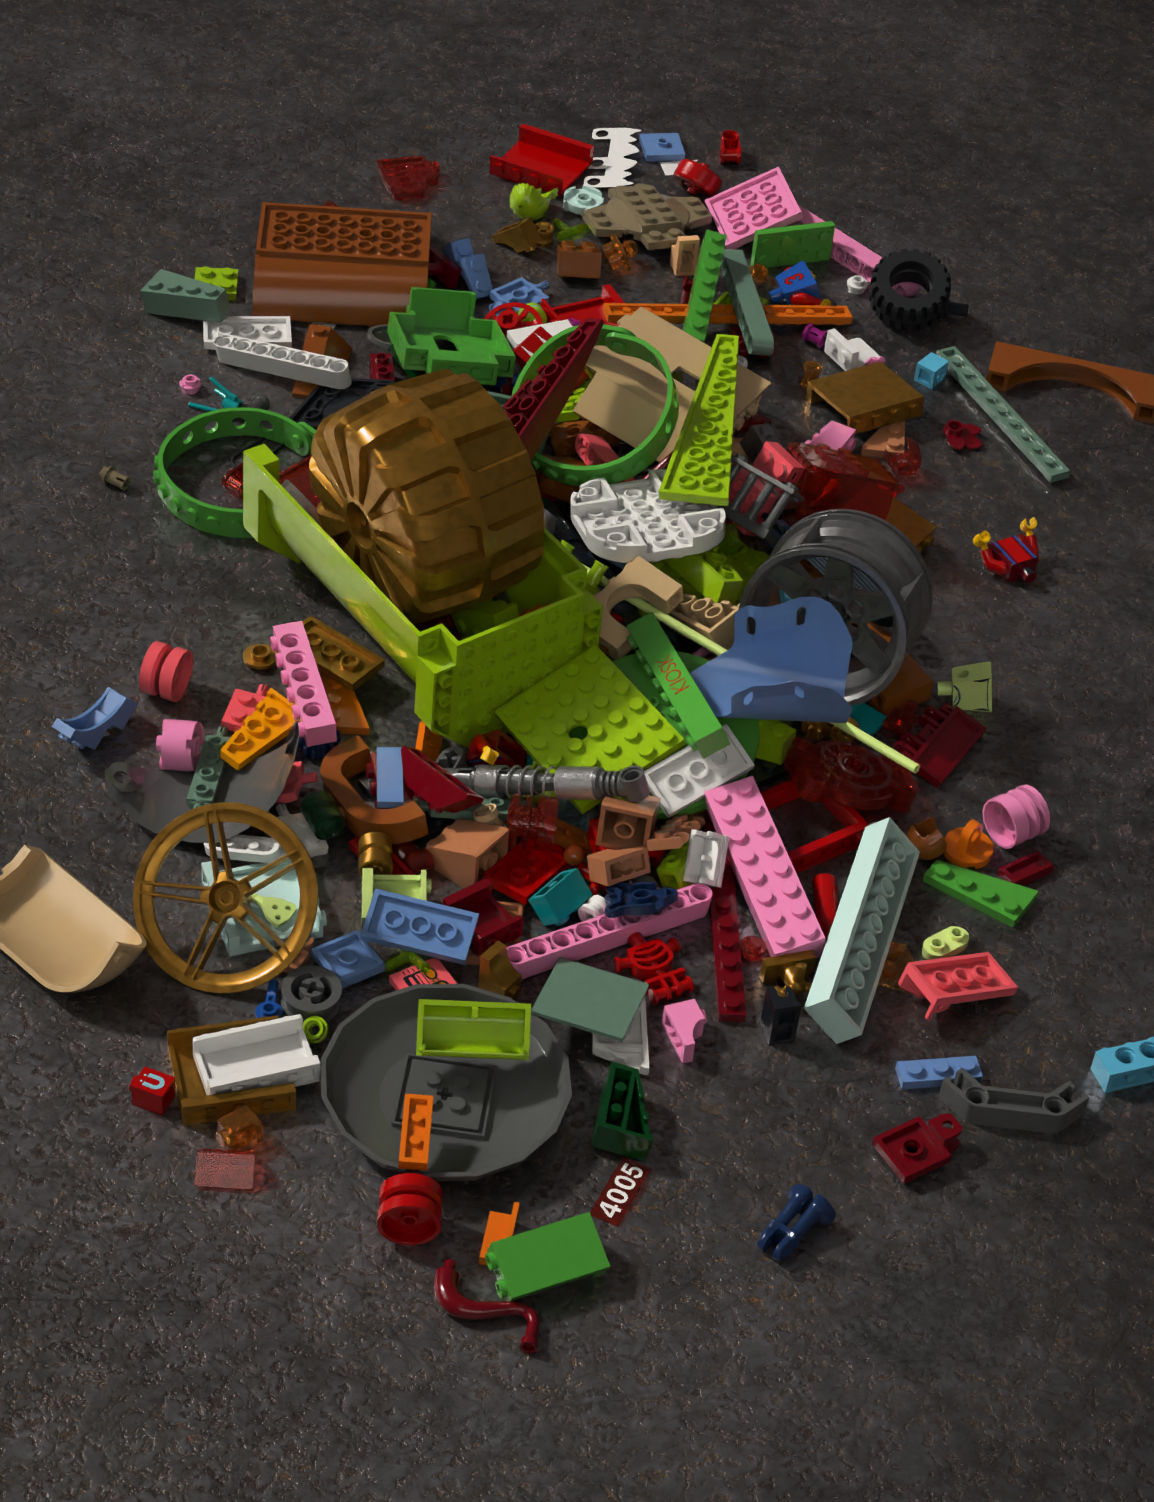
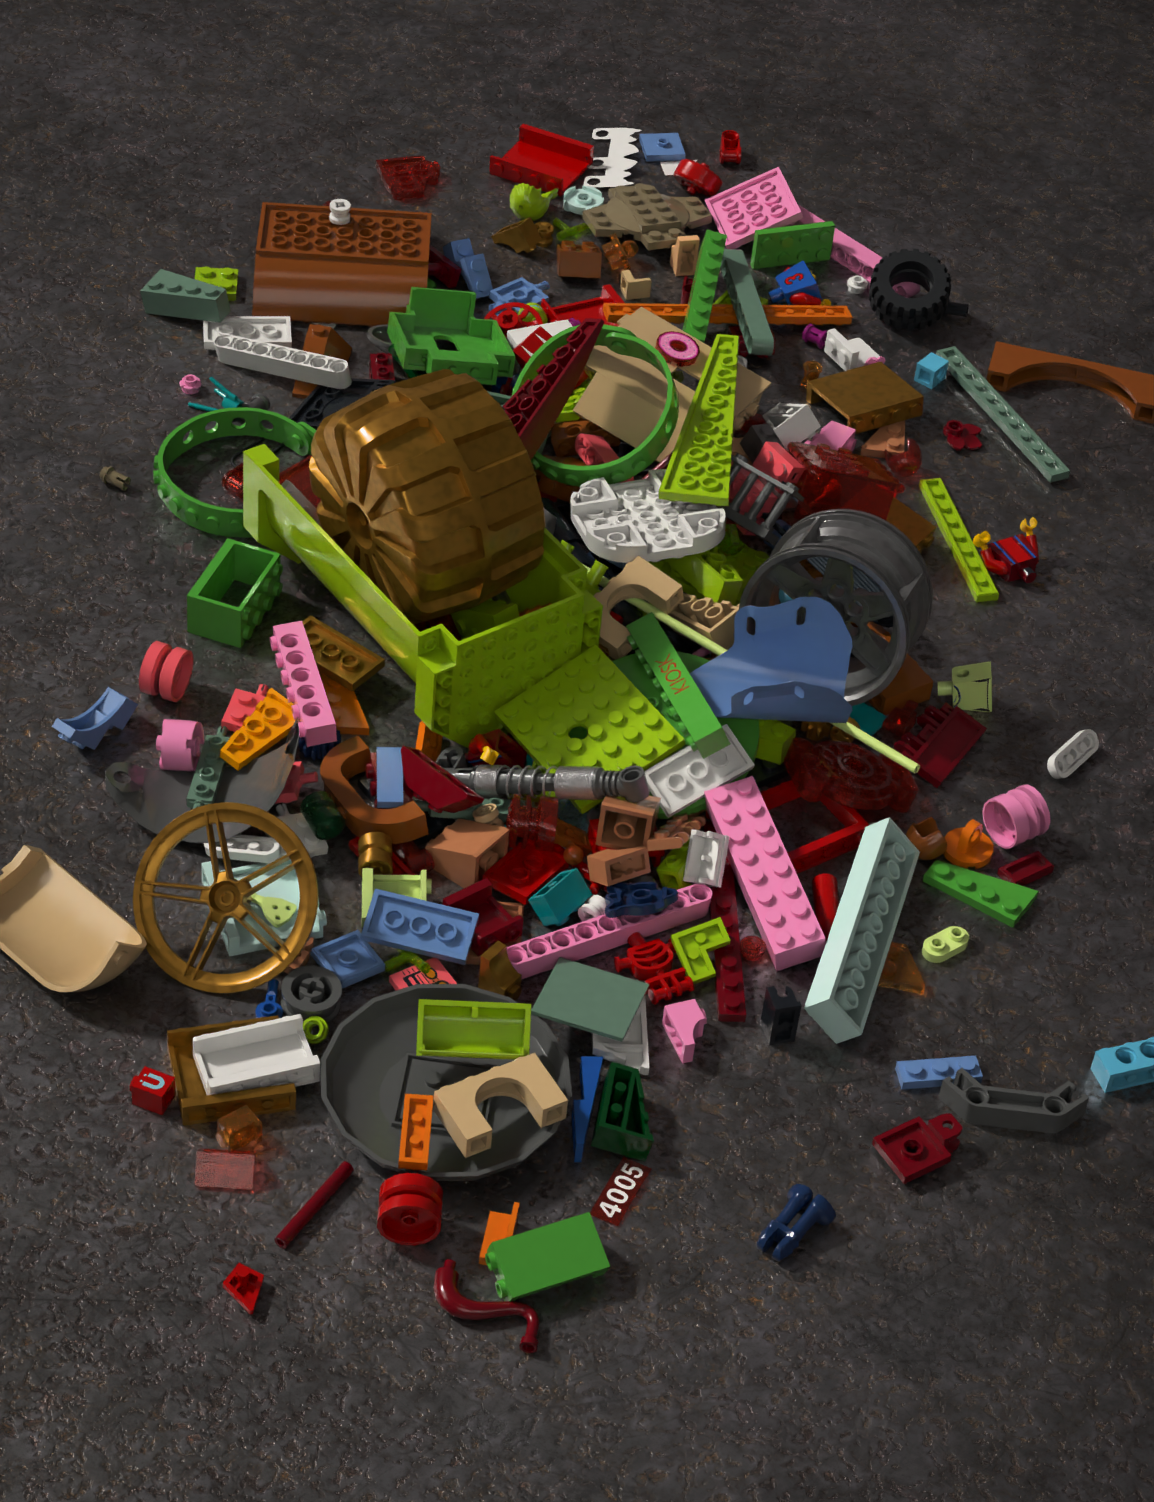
pearl gold piece [243,644,277,669] -> none
clear orange plate [749,264,768,283] -> none
pearl gold piece [759,949,816,997] -> none
coral plate [898,952,1018,1021] -> none
none -> bright green hose [187,538,283,648]
none -> red piece [222,1263,264,1315]
none -> dark red piece [274,1161,354,1249]
none -> white wheel [329,199,351,225]
none -> tan arch [433,1053,568,1158]
none -> blue slope [571,1056,603,1162]
none -> tan panel [620,270,652,300]
none -> tile [655,331,700,367]
none -> lime plate [670,917,731,984]
none -> white wedge [762,403,821,452]
none -> lime tile [919,478,999,602]
none -> white plate [1047,729,1099,779]

